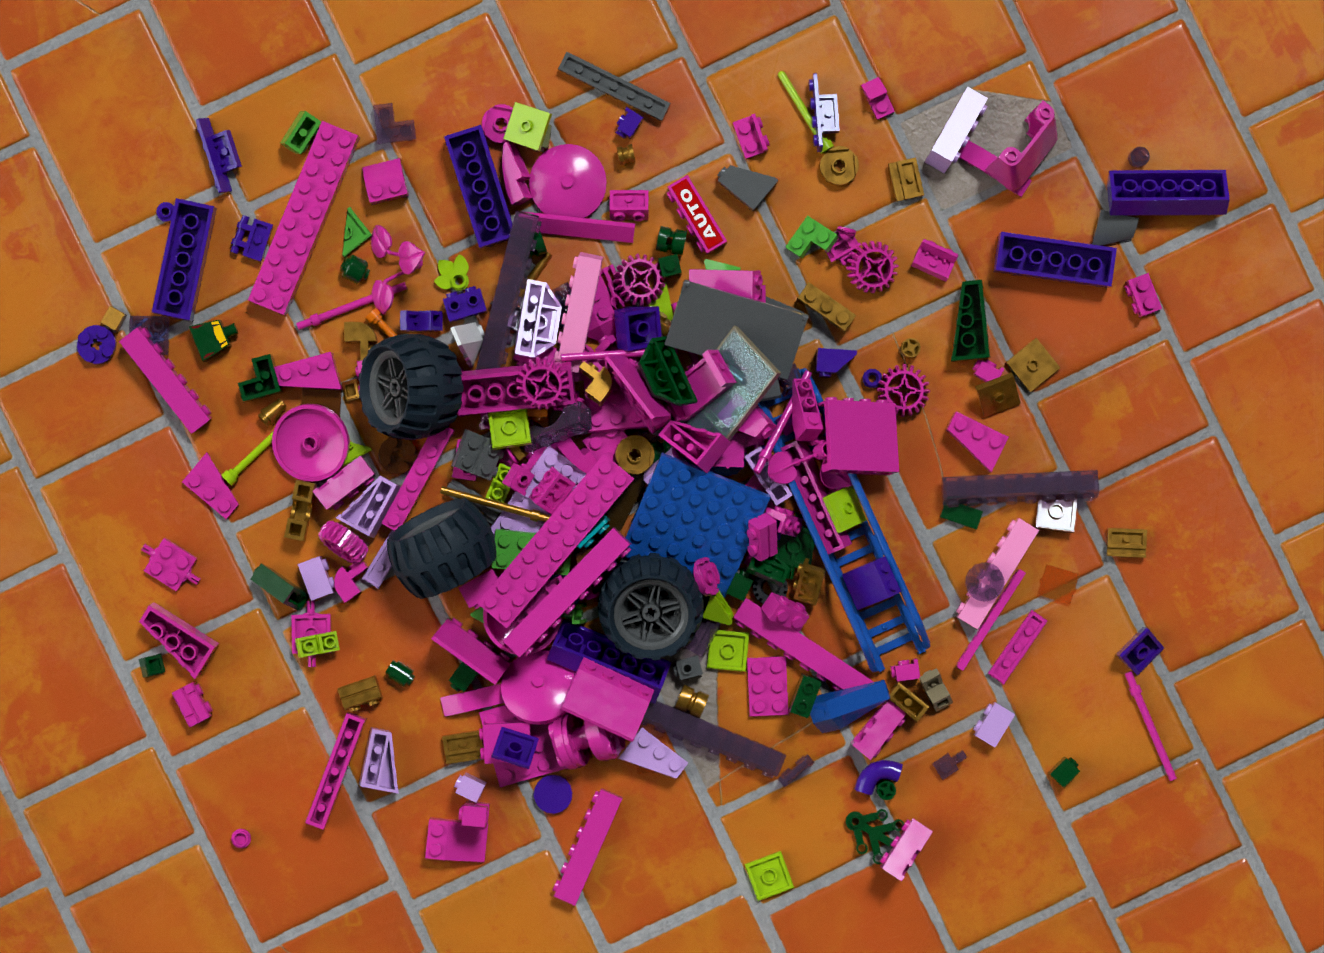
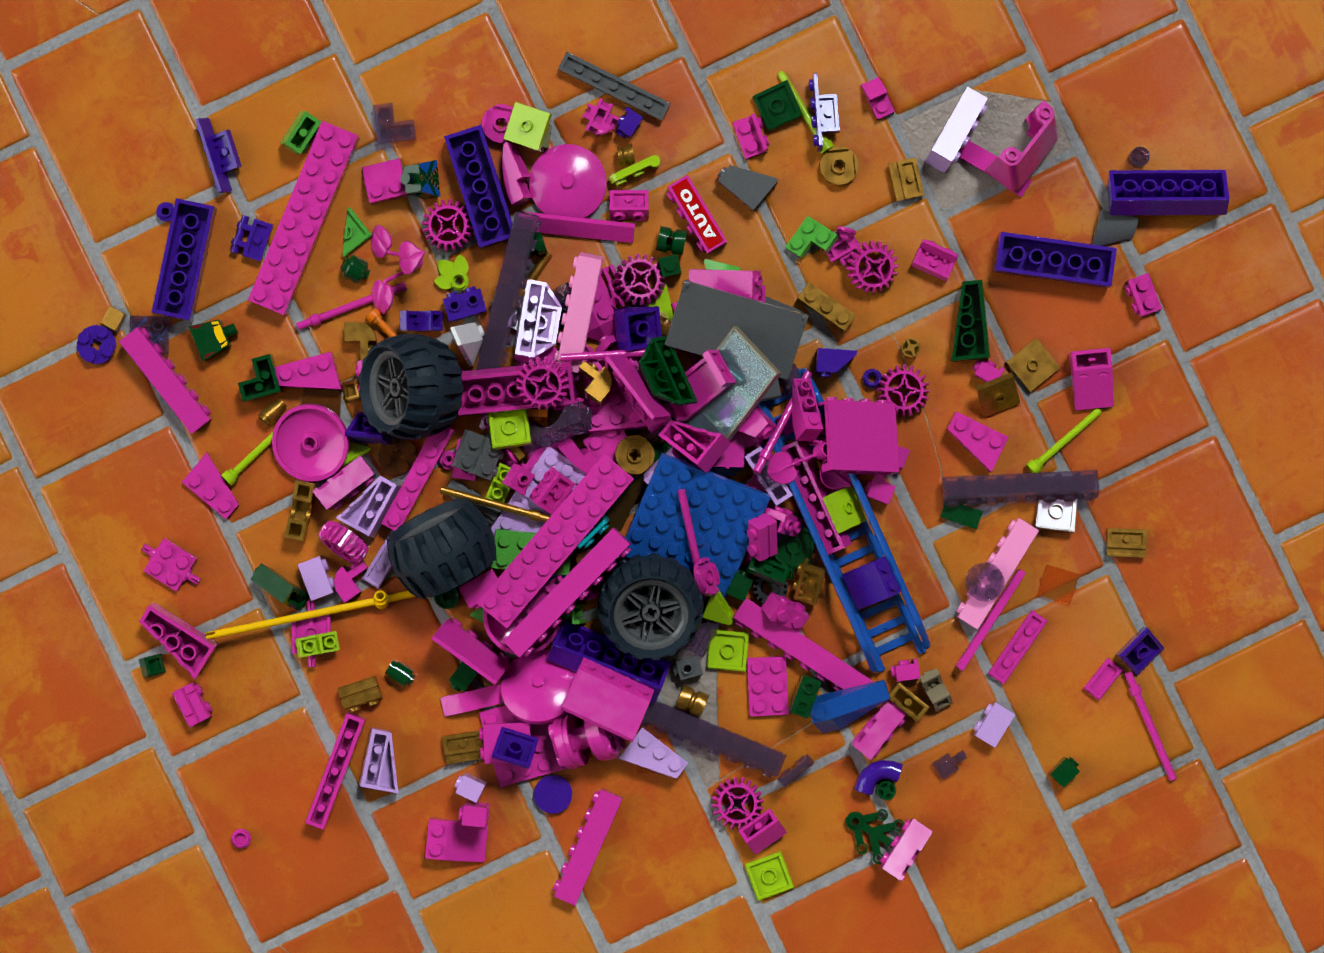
none -> yellow bar [205,590,431,639]
none -> dark purple slope [345,412,392,445]
none -> dark green torso [400,160,440,199]
none -> dark pink gear [422,199,474,252]
none -> dark green wheel [434,587,461,609]
none -> dark pink plate [439,450,456,470]
none -> dark pink piece [582,98,619,137]
none -> lime plate [608,155,660,186]
none -> dark pink bar [677,489,708,600]
none -> dark pink gear [711,777,764,829]
none -> dark pink brick [738,808,787,855]
none -> dark green plate [752,80,804,132]
none -> dark pink arch [864,446,910,505]
none -> lime piece [1026,408,1101,476]
none -> dark pink slope [1069,348,1114,410]
none -> dark pink tile [1083,658,1123,700]

